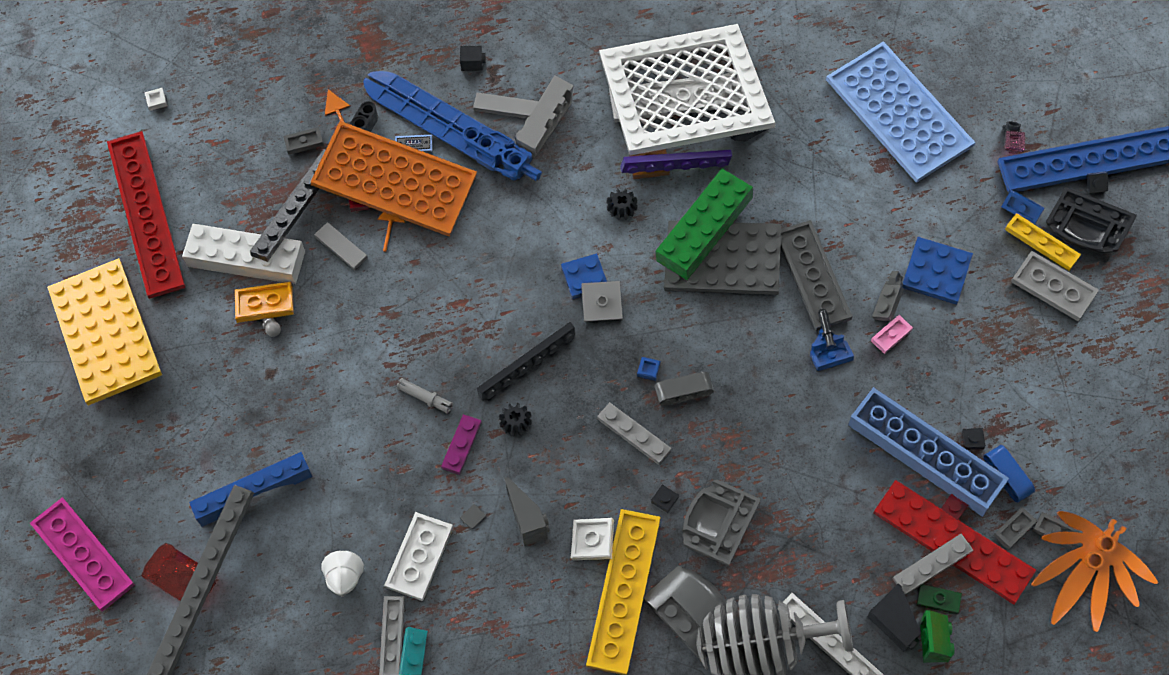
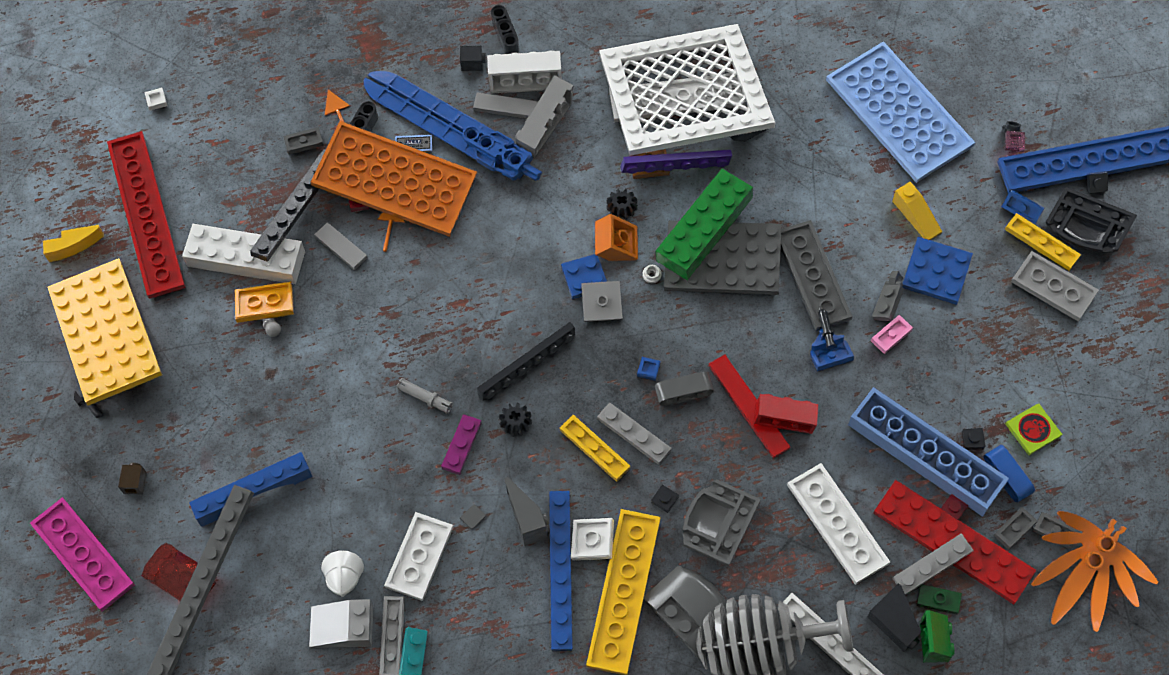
none -> yellow slope [43,225,104,262]
none -> black bar [74,391,102,418]
none -> dark brown brick [118,463,147,495]
none -> slope [309,599,373,648]
none -> white brick [487,51,562,94]
none -> black beam [491,5,519,54]
none -> blue plate [549,491,573,651]
none -> yellow plate [560,415,630,482]
none -> orange slope [595,214,638,261]
none -> white plate [643,265,661,283]
none -> red tile [708,354,790,459]
none -> red brick [754,394,818,434]
none -> white plate [787,463,890,585]
none -> yellow slope [892,182,942,240]
none -> tile [1005,403,1063,456]

